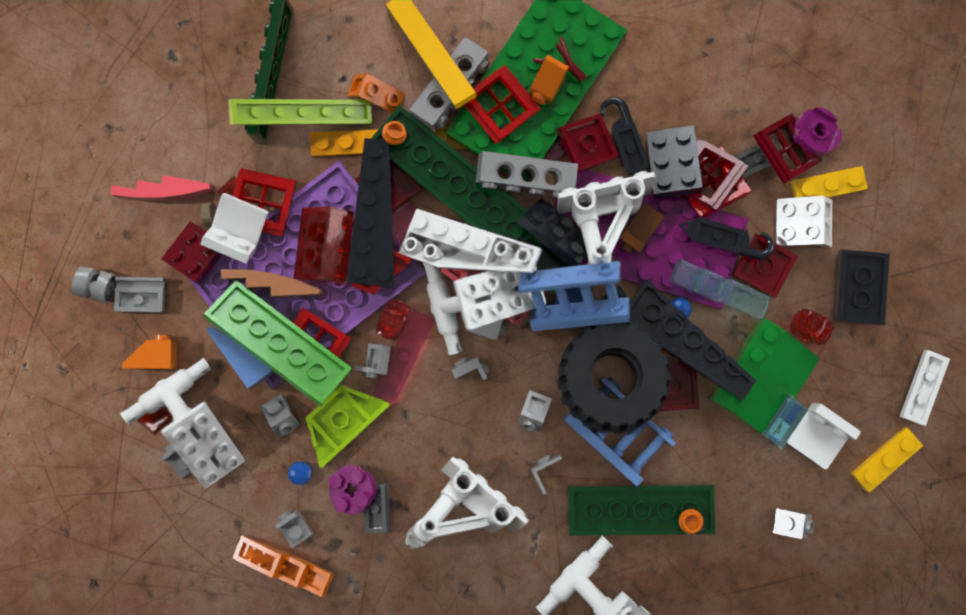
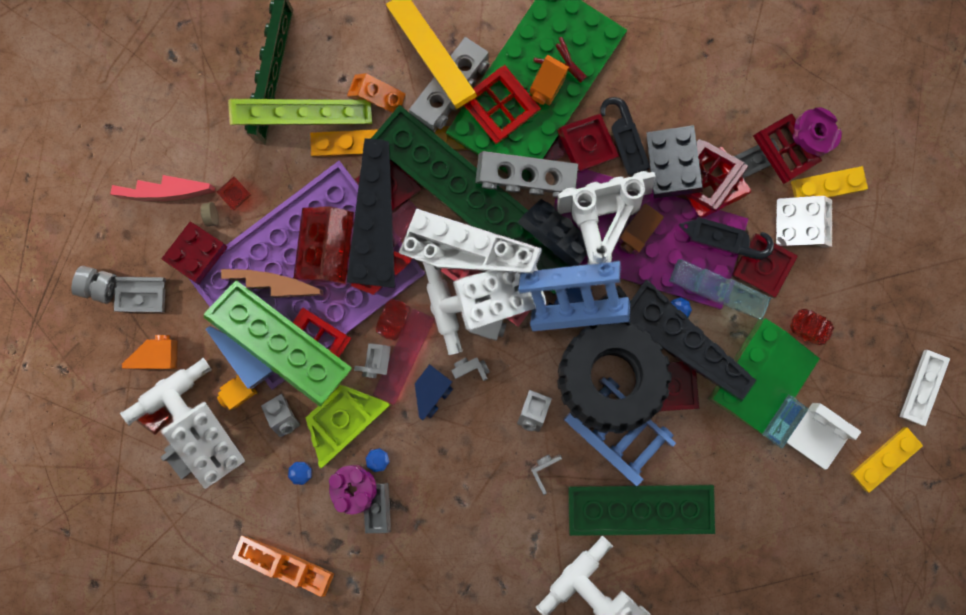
white bracket [200,193,268,263] -> none
red piece [233,168,297,237] -> none
light grey bracket [274,509,314,548] -> none
orange plate [382,121,406,145] -> none
white plate [405,457,529,549] -> none
orange plate [678,509,704,534] -> none
bracket [773,509,814,539] -> none
black plate [834,249,890,325] -> none
none -> light orange window [217,374,258,410]
none -> blue tile [365,448,390,472]
none -> dark blue slope [415,364,454,420]

